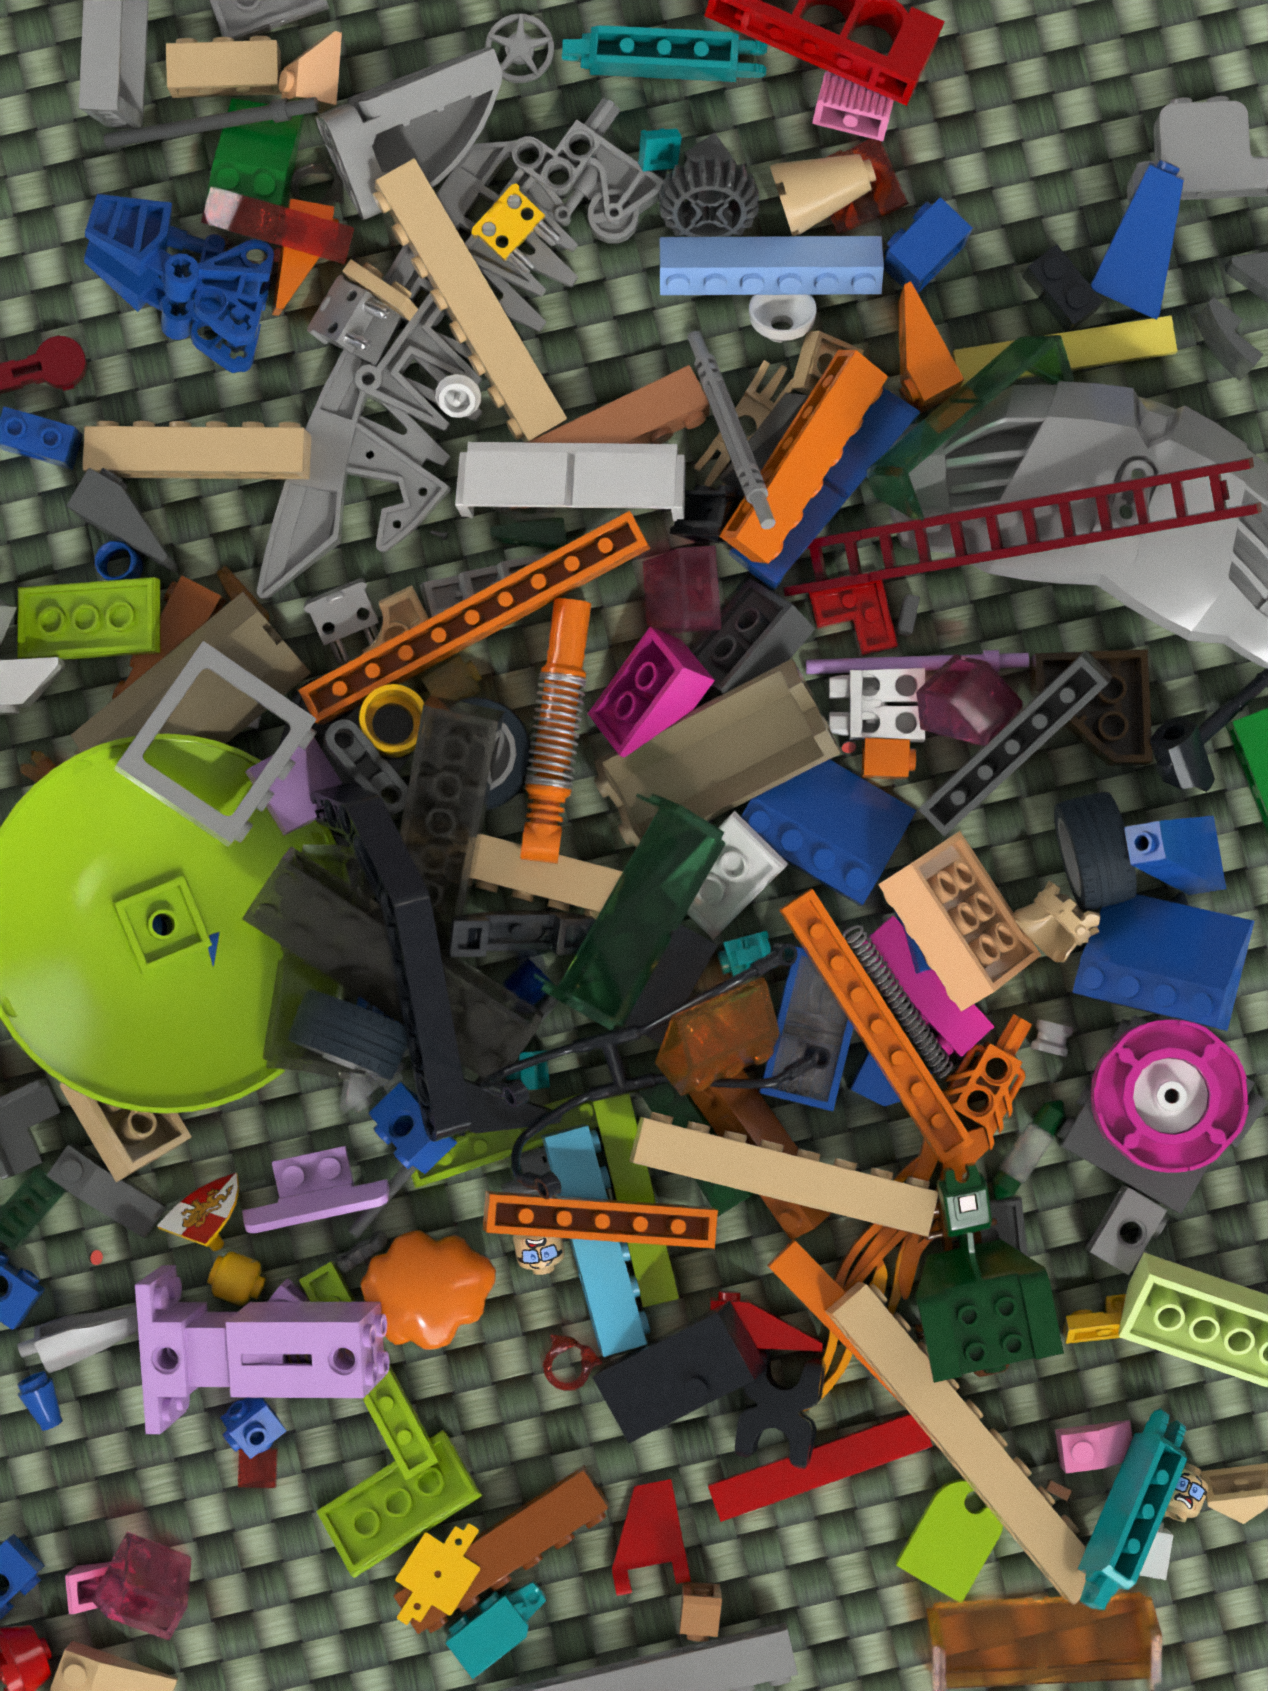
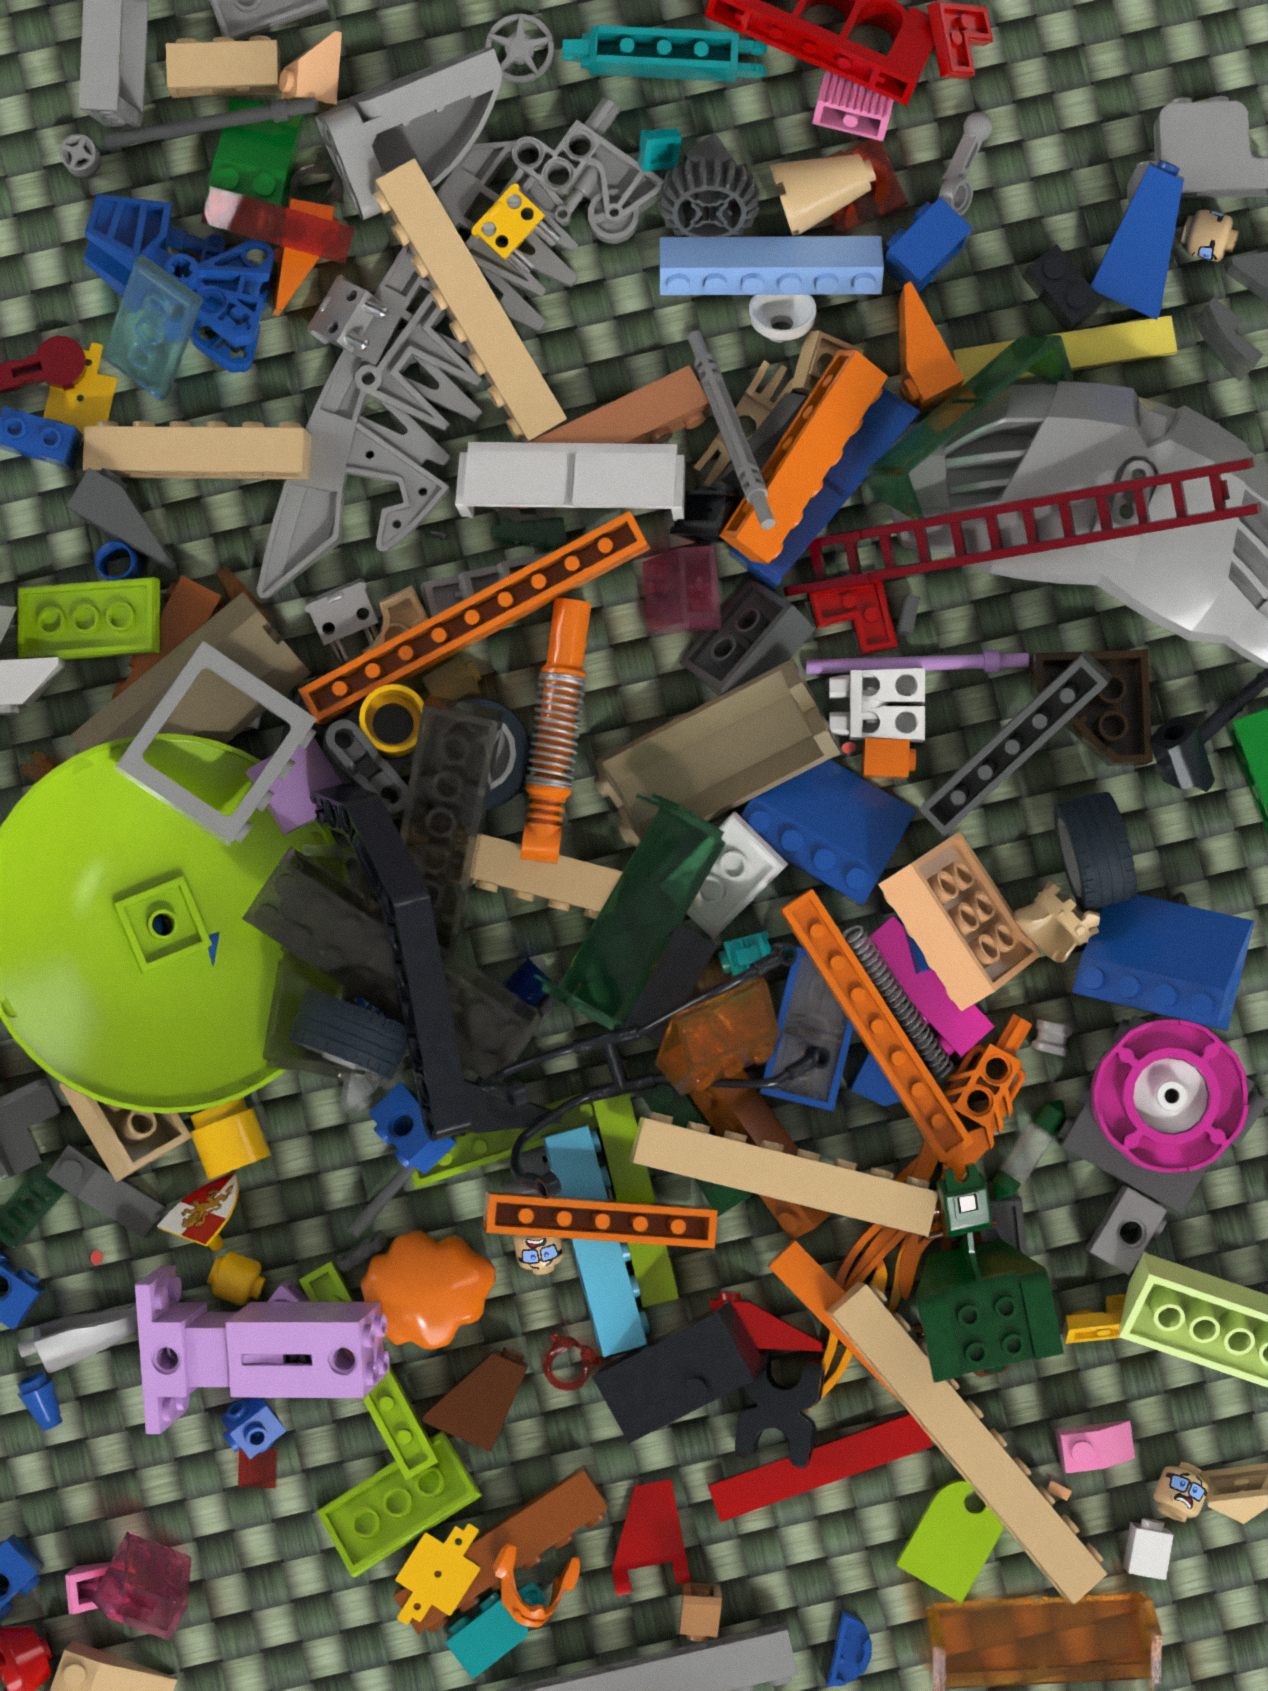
lavender plate [242,1146,390,1233] -> none
tan plate [342,259,418,321] -> none
white hat [435,374,481,418] -> none
black slope [448,910,595,957] -> none
teal tile [505,1050,550,1090] -> none
dark pink slope [588,626,715,758] -> none
clear pink slope [916,654,1023,746] -> none
teal hinge [1078,1408,1187,1610] -> none
blue slope [1124,816,1226,895] -> none
none -> yellow piece [43,342,117,447]
none -> light grey wheel [59,134,101,178]
none -> clear light blue tile [103,254,203,401]
none -> yellow piece [190,1097,271,1180]
none -> reddish brown slope [422,1347,529,1452]
none -> orange helmet [493,1544,580,1628]
none -> blue tile [826,1609,872,1686]
none -> red tile [927,1,993,80]
none -> light grey piece [939,112,993,216]
none -> tan head [1181,209,1239,262]

